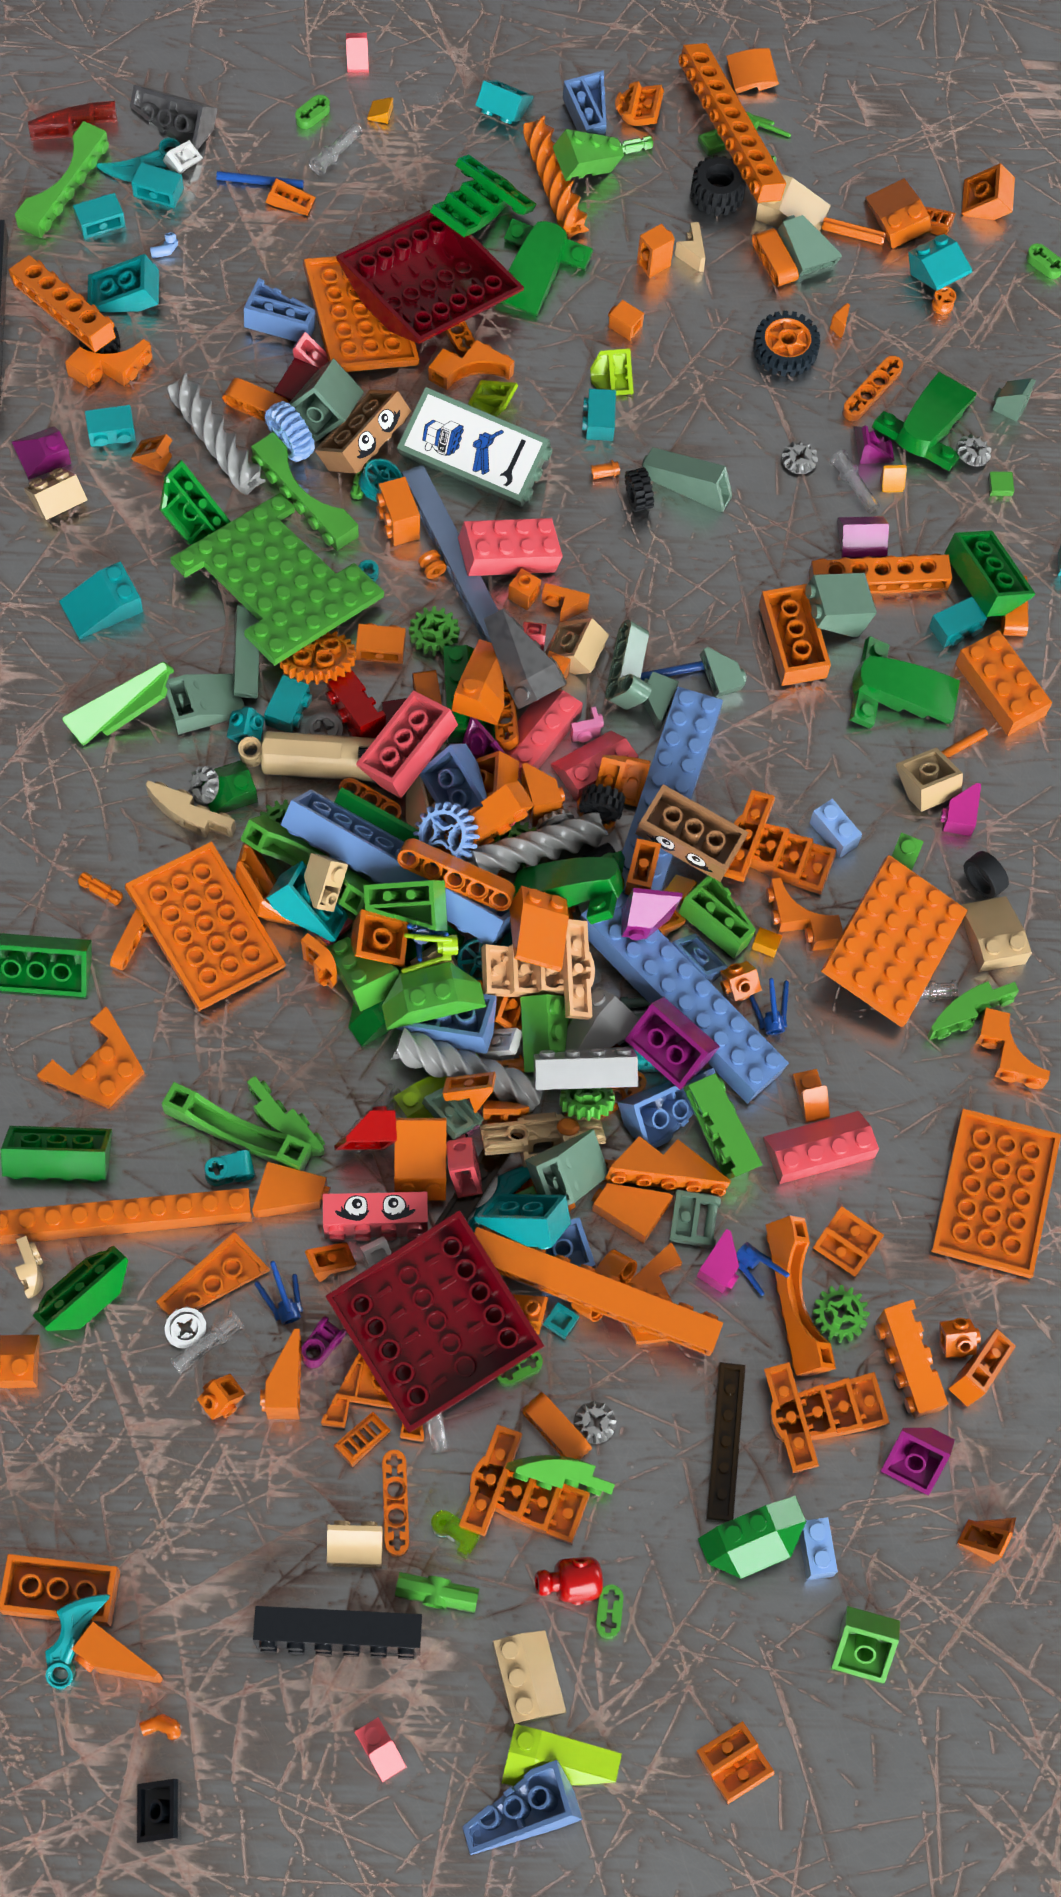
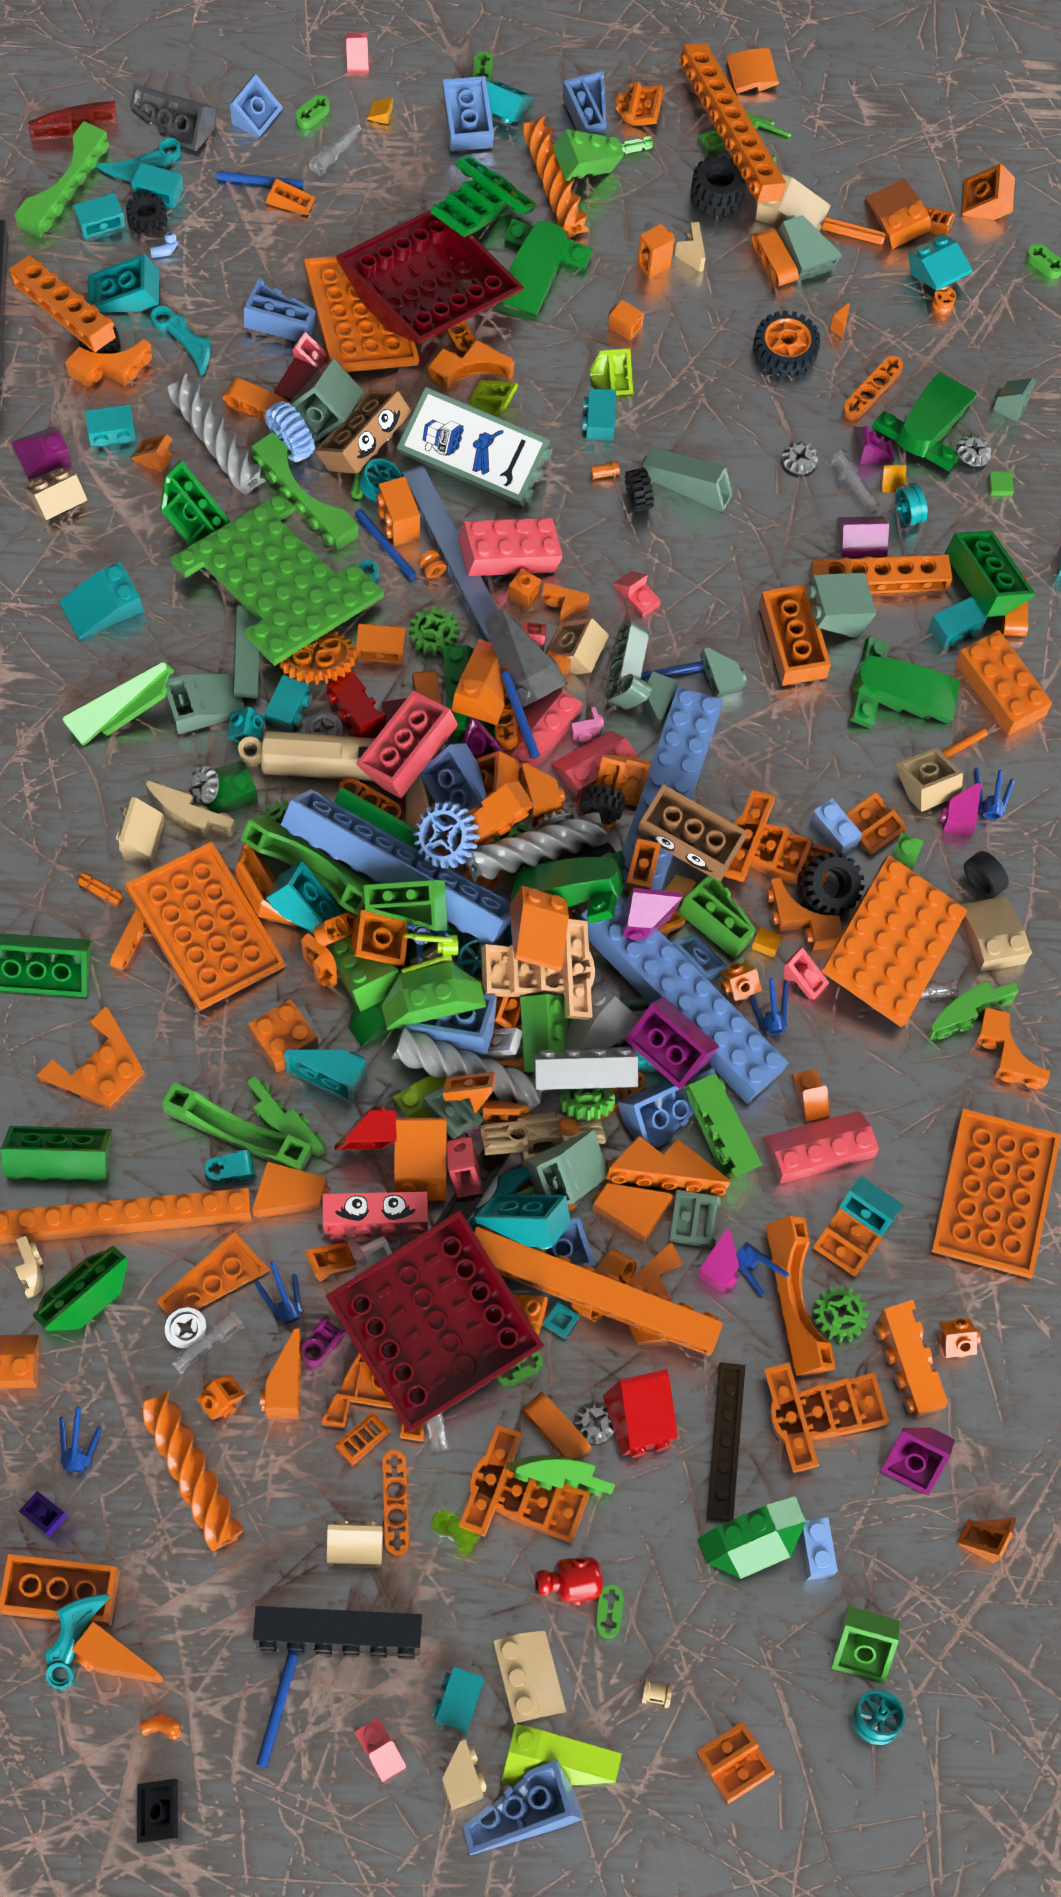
white slope [163,140,203,174] -> none
tan slope [304,853,348,912] -> none
bright green piece [395,1572,479,1613] -> none
orange beam [397,838,515,911] -> none
orange slope [948,1329,1016,1407] -> none
none -> dark purple slope [18,1491,69,1539]
none -> blue plant [59,1406,102,1472]
none -> tan slope [116,797,165,867]
none -> black tyre [126,192,167,235]
none -> orange piece [140,1391,243,1552]
none -> teal piece [151,306,211,376]
none -> medium blue slope [230,74,283,137]
none -> orange brick [248,998,319,1074]
none -> blue bar [256,1654,298,1768]
none -> teal slope [284,1050,367,1103]
none -> orange beam [314,911,357,946]
none -> blue bar [355,509,417,580]
none -> teal brick [432,1667,485,1735]
none -> medium blue slope [442,76,494,152]
none -> tan slope [442,1739,487,1811]
none -> bright green beam [472,51,493,80]
none -> blue bar [500,671,540,759]
none -> red slope [603,1369,678,1458]
none -> coral slope [613,571,661,617]
none -> tan bush [641,1678,673,1708]
none -> coral slope [784,947,829,1000]
none -> black tyre [797,852,865,915]
none -> teal brick [839,1176,904,1237]
none -> orange slope [846,792,908,856]
none -> teal wheel [852,1689,906,1745]
none -> teal wheel [895,483,928,527]
none -> blue plant [974,767,1015,820]

